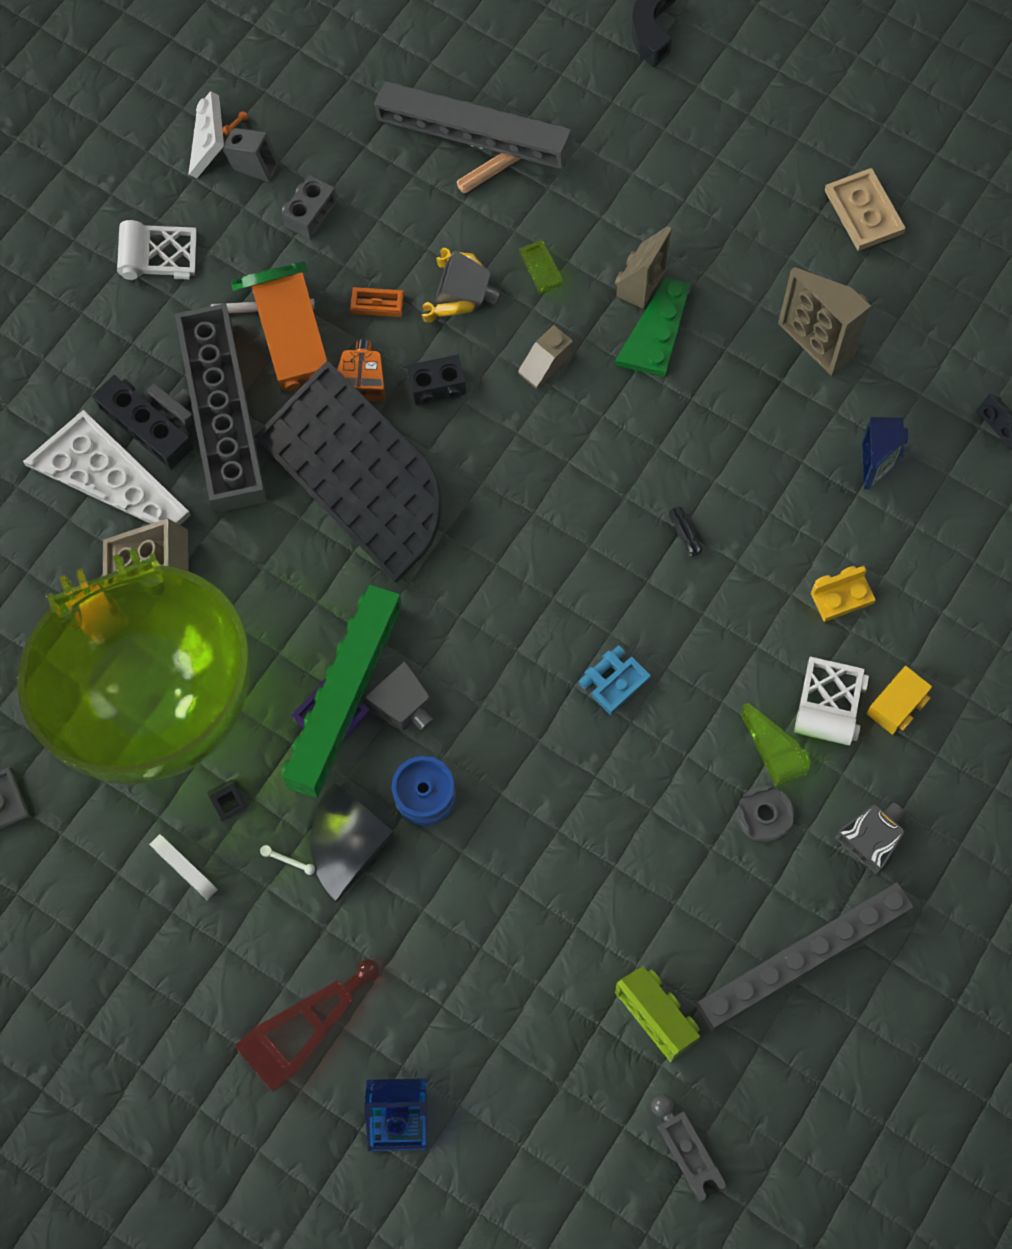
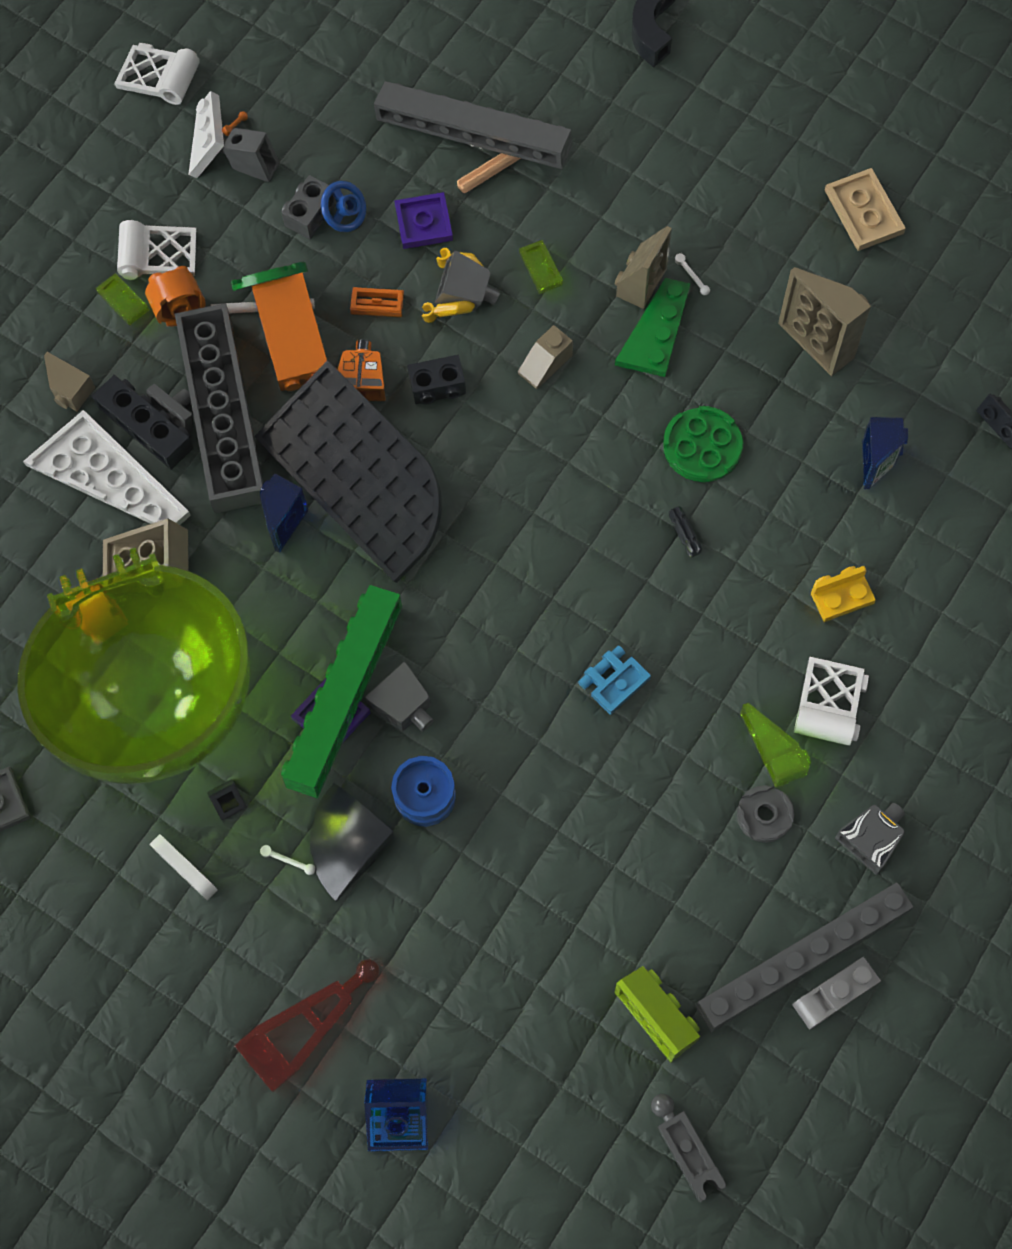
yellow brick [866,665,932,735] -> none
none -> dark tan slope [44,352,95,411]
none -> clear neon green plate [95,273,149,326]
none -> white piece [114,43,200,105]
none -> orange brick [145,266,206,327]
none -> clear blue slope [260,474,308,553]
none -> blue piece [321,181,366,232]
none -> dark purple plate [394,192,453,249]
none -> green tile [663,406,744,482]
none -> white hinge [675,253,710,295]
none -> light grey plate [792,956,881,1030]

